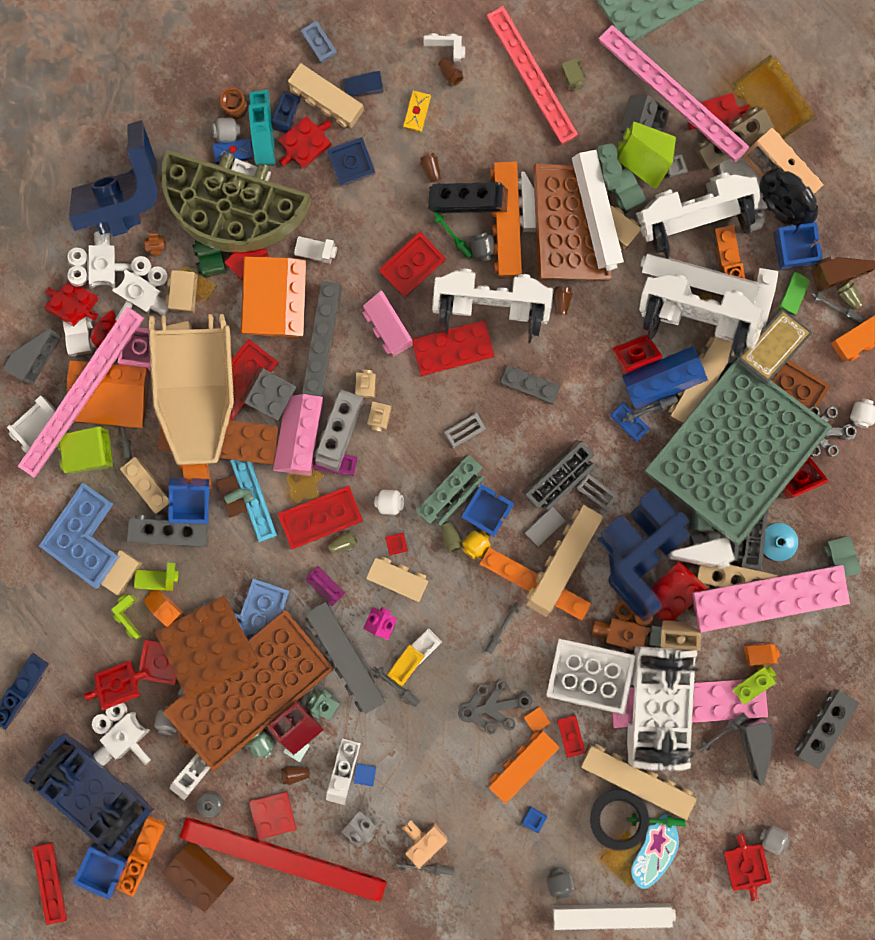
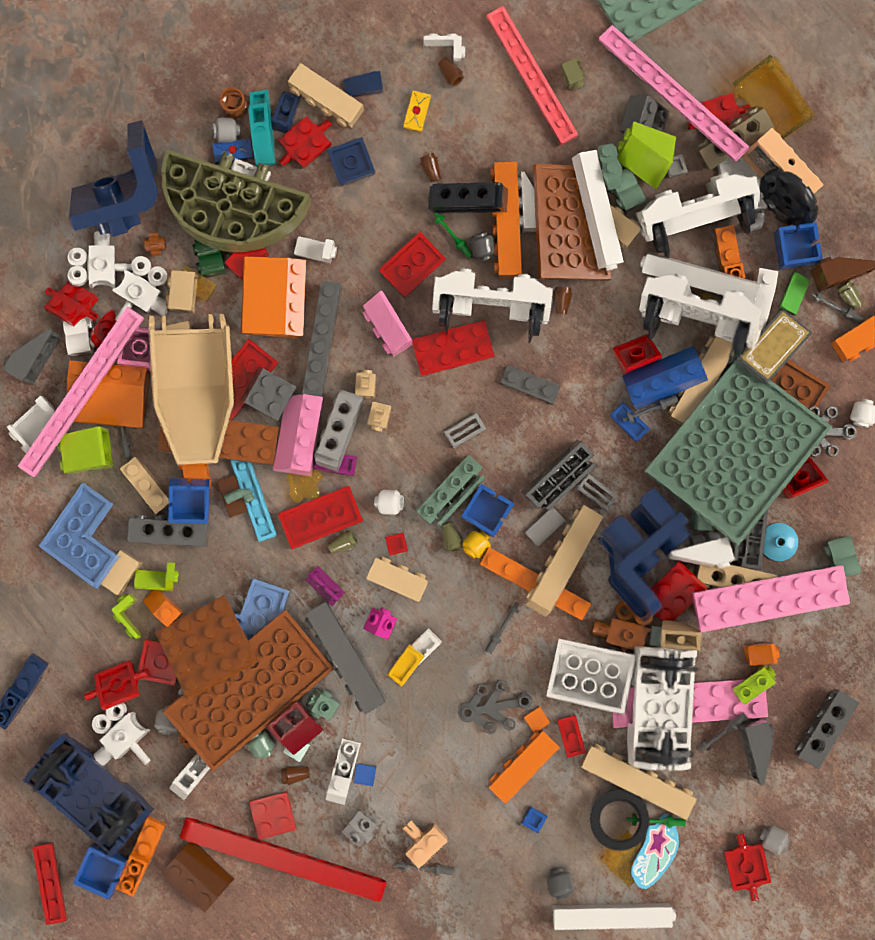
dark grey head [197,791,224,818] -> none
sand blue plate [301,20,337,64] -> none
dark grey piece [372,667,420,707] -> none

